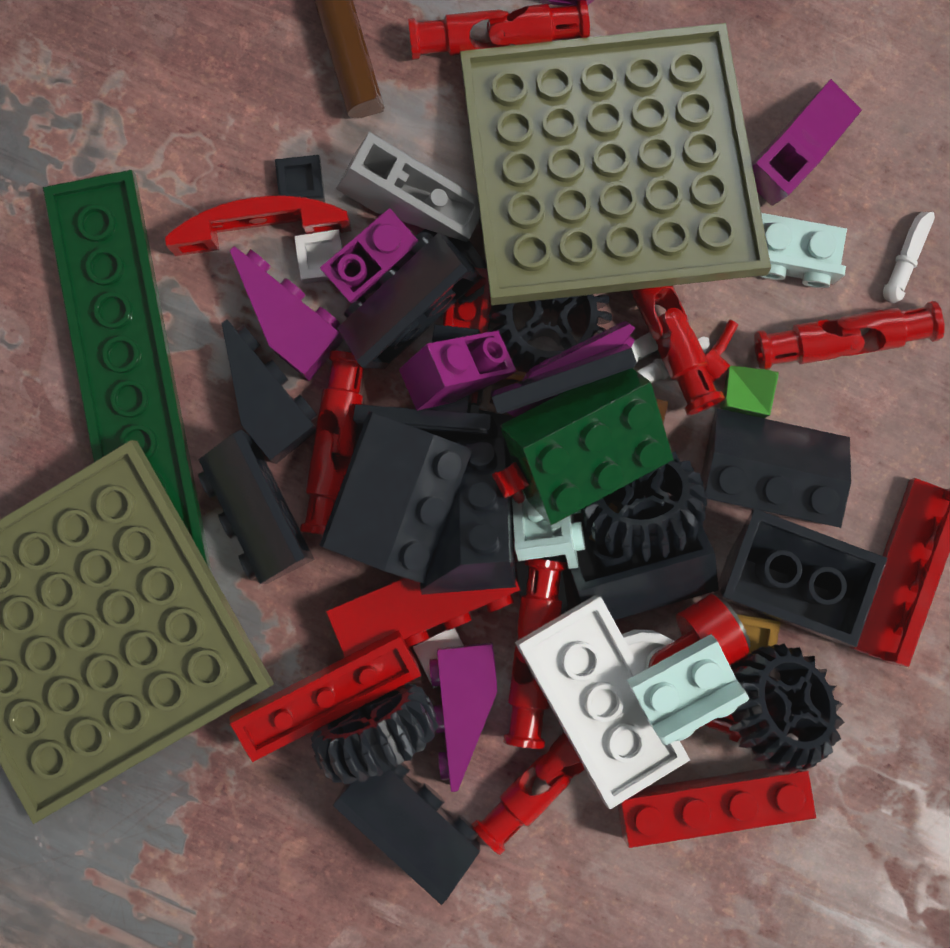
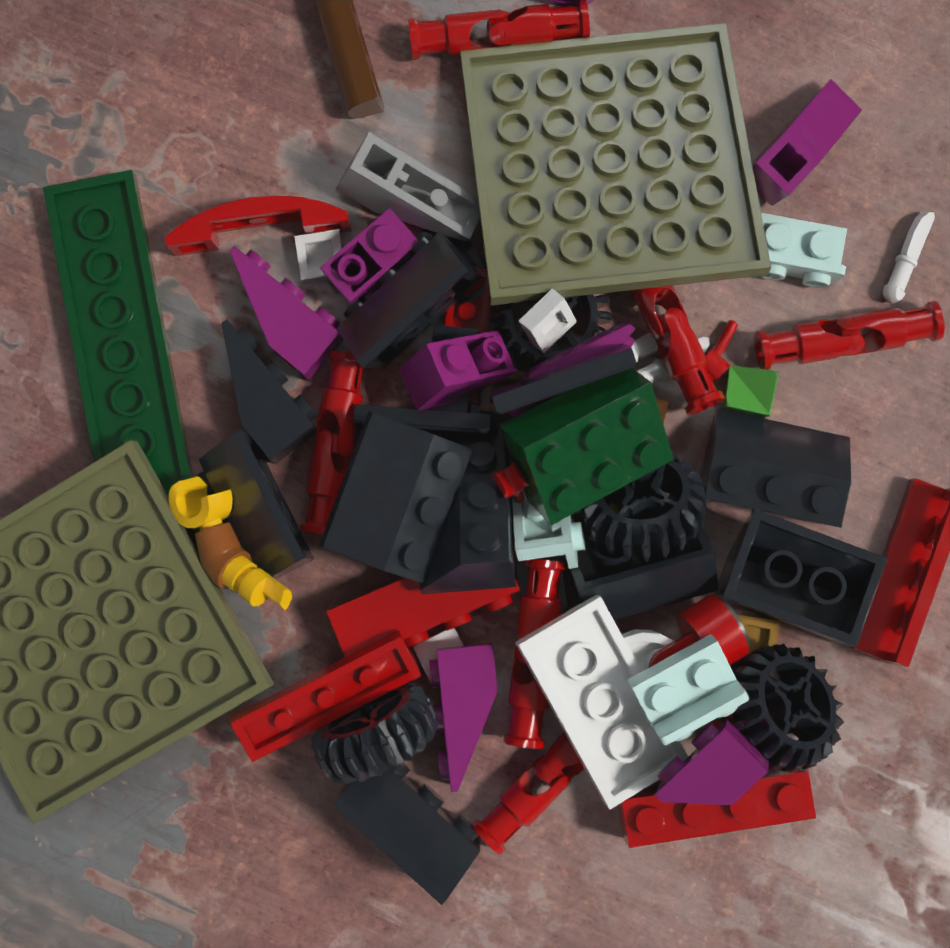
black tile [275,155,325,202] -> none
none -> yellow piece [168,476,292,611]
none -> white tile [519,288,577,353]
none -> magenta slope [655,720,769,805]

